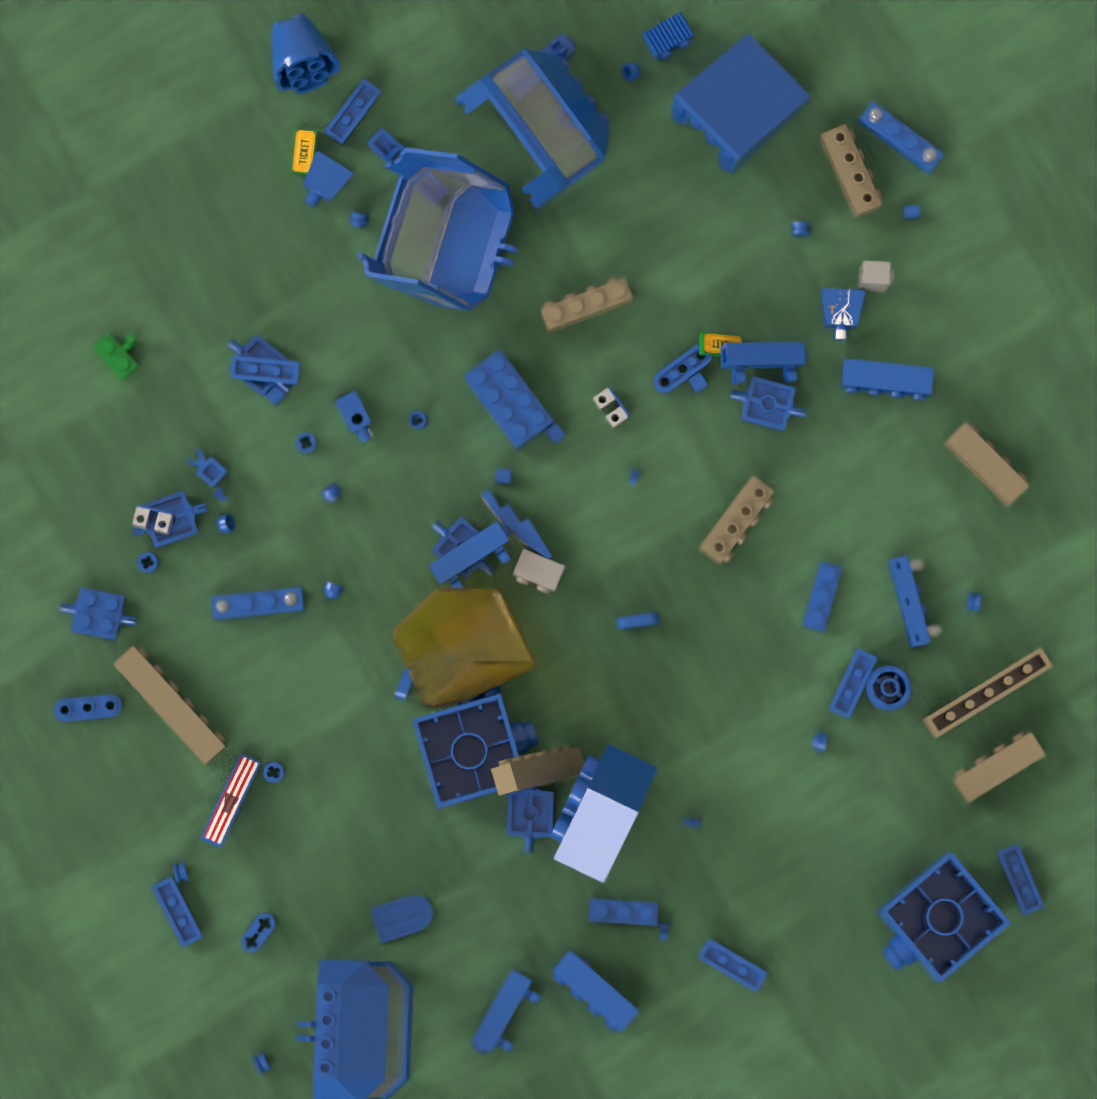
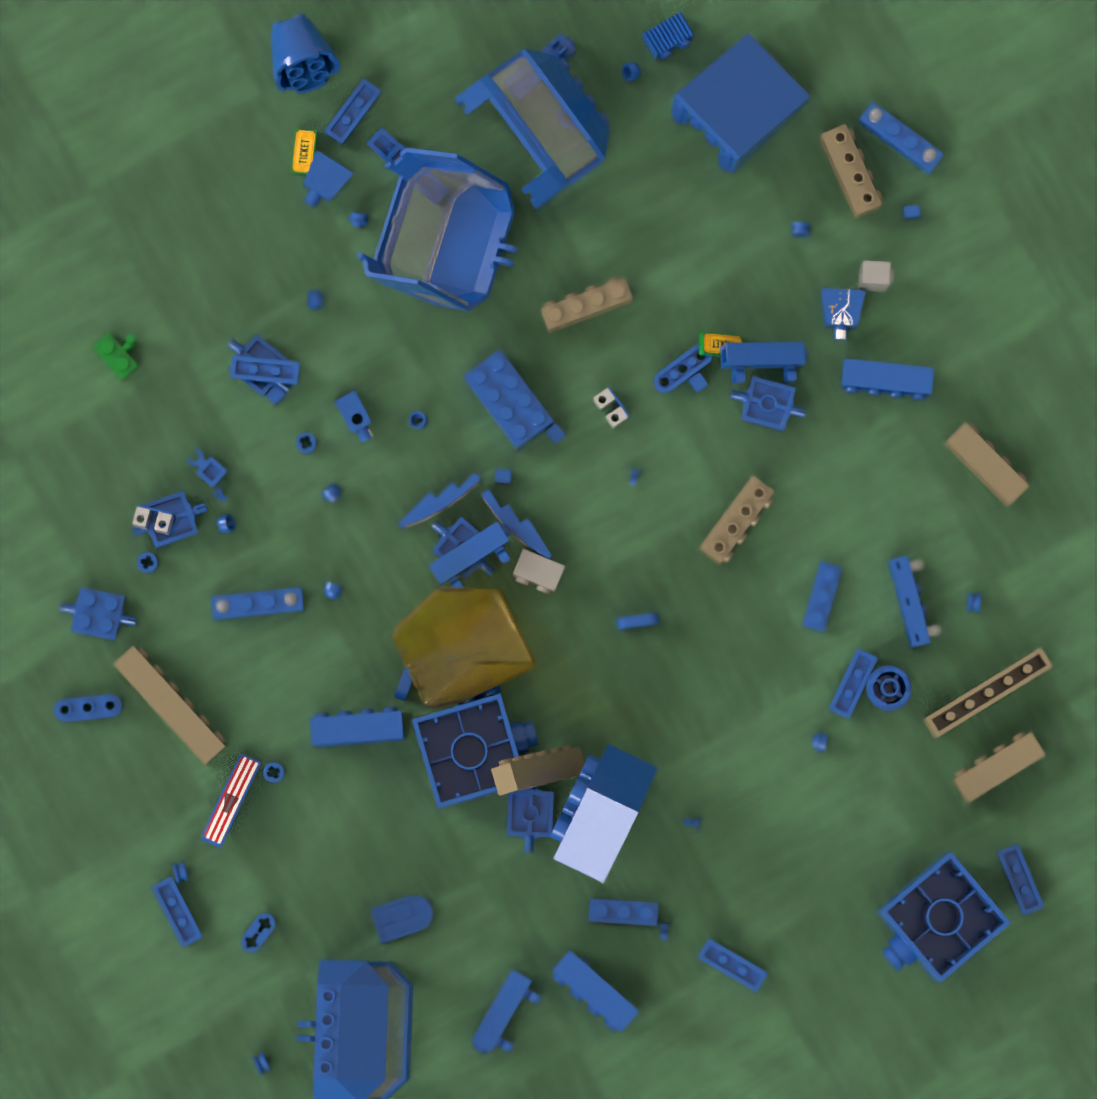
none -> blue plate [307,289,324,311]
none -> blue brick [310,707,405,748]
none -> blue slope [398,472,481,529]

